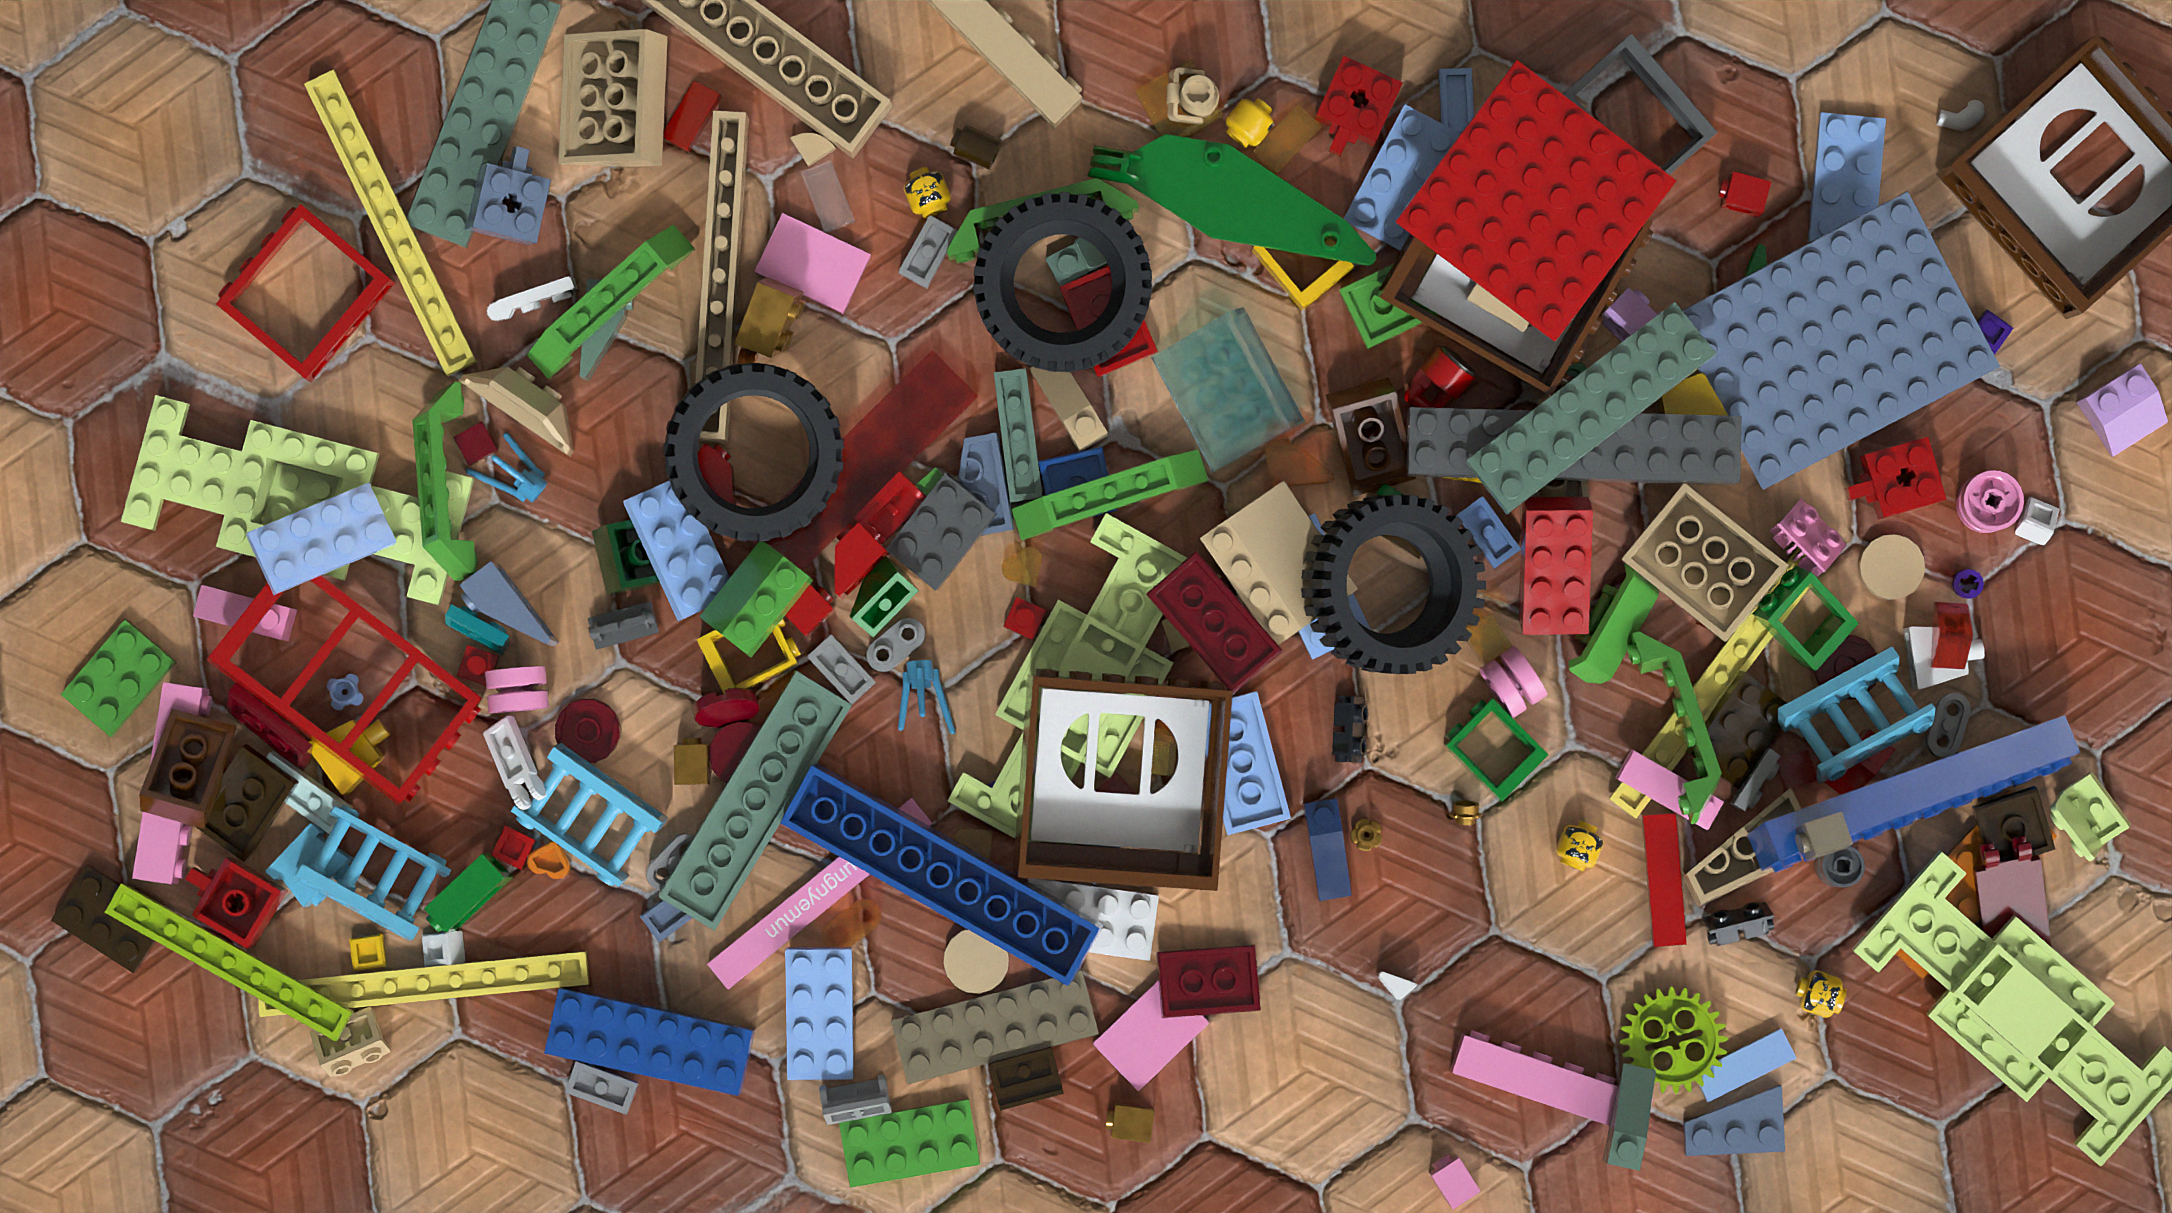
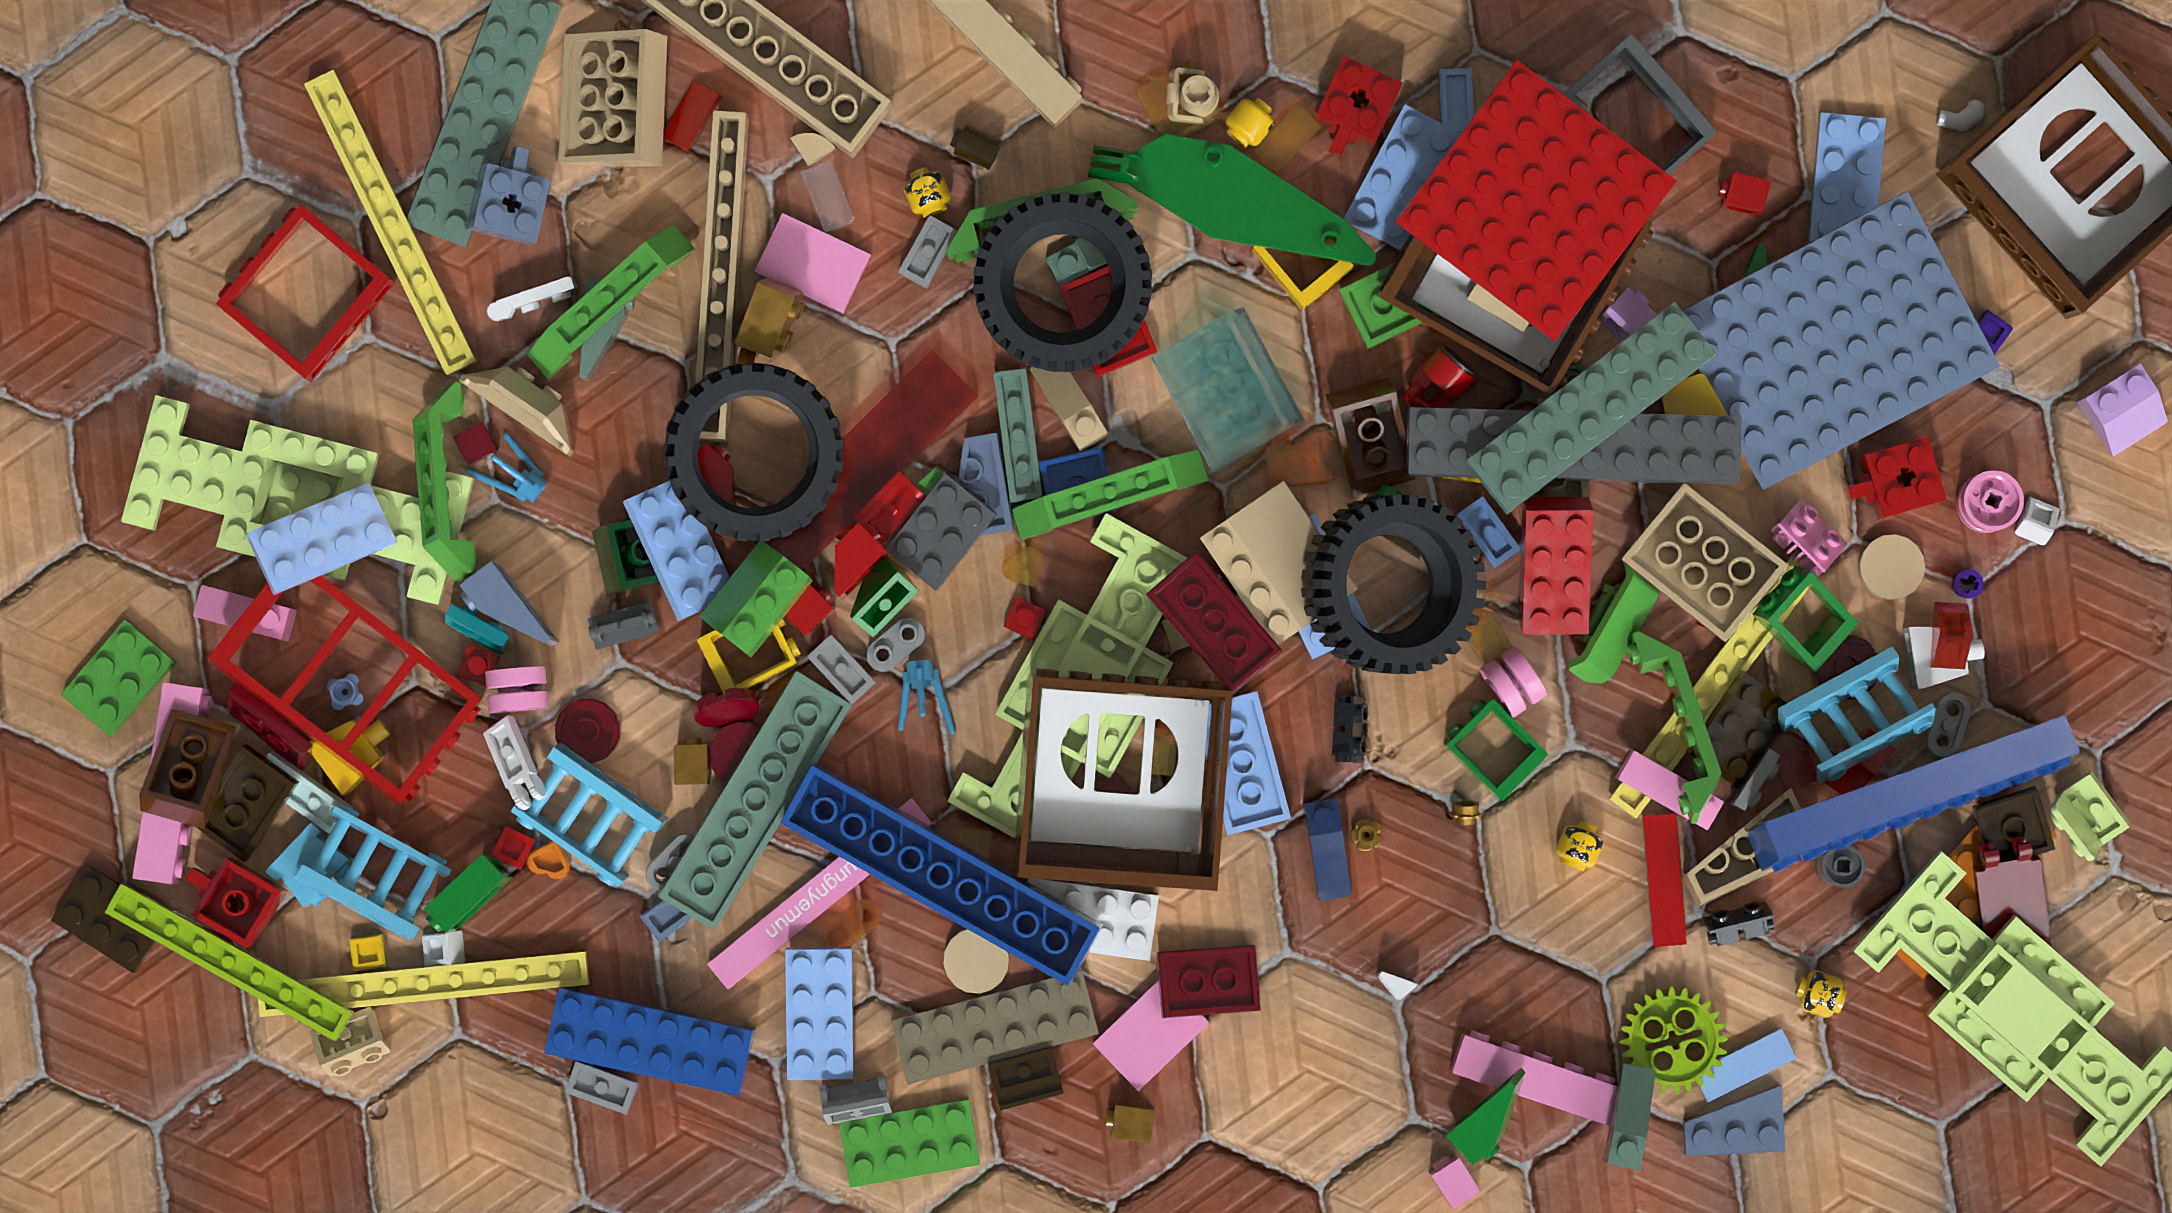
dark tan brick [1795,812,1853,861] -> none
none -> green slope [1446,1068,1526,1165]

